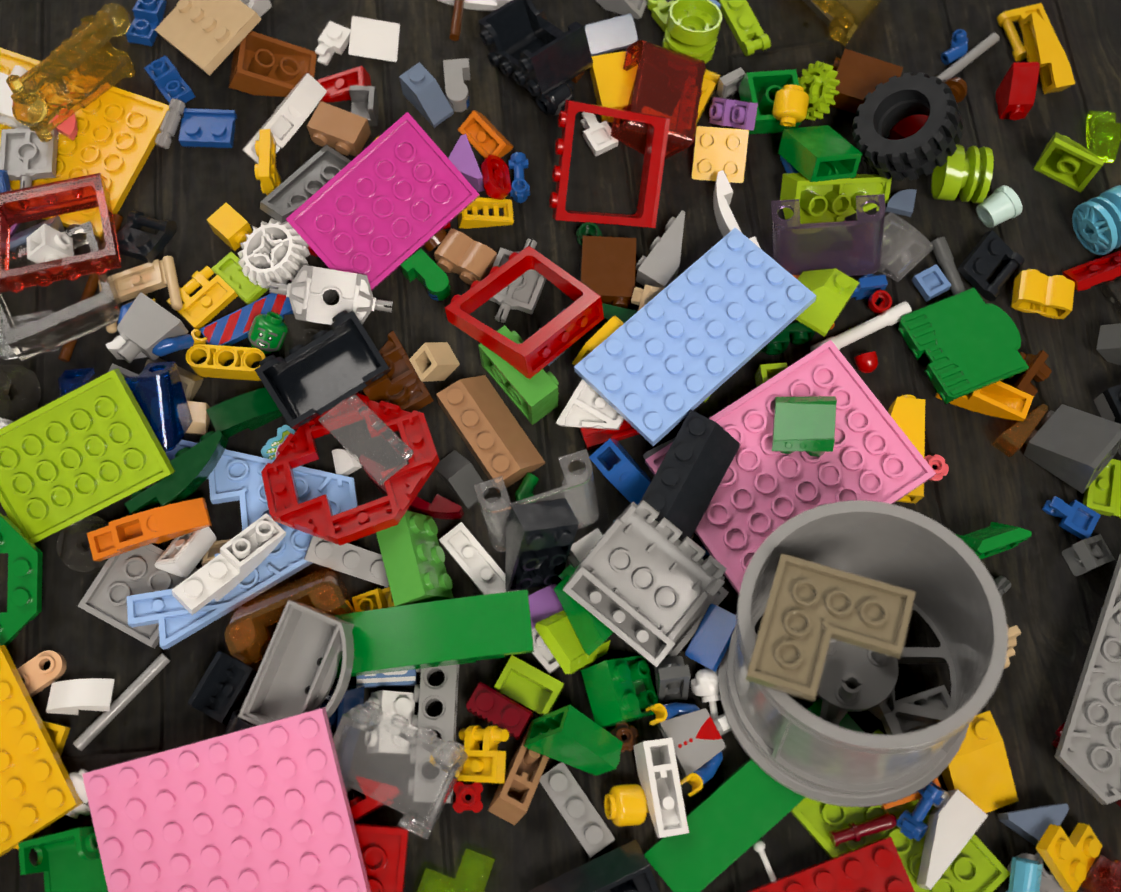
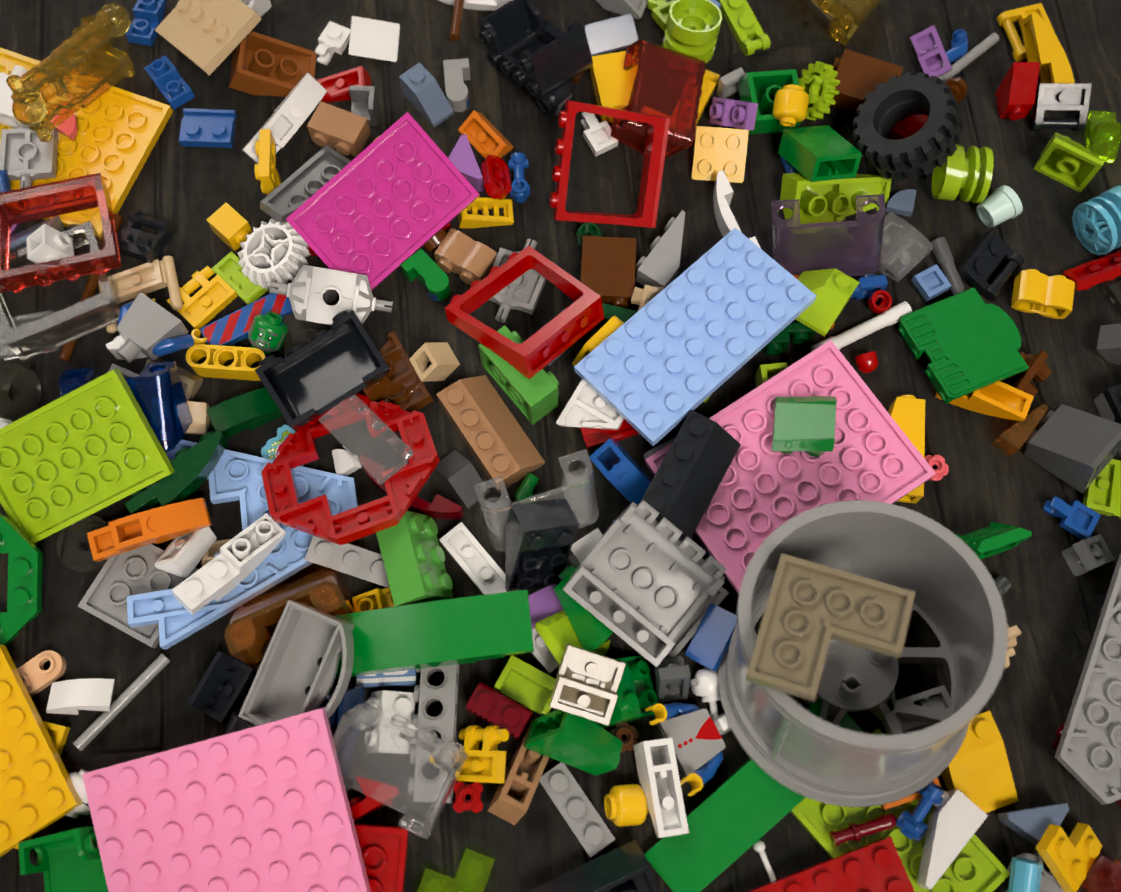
light grey axle [155,98,185,149] -> none
none -> slope [549,644,626,725]
none -> medium lavender slope [910,25,952,77]
none -> plate [1029,83,1092,131]

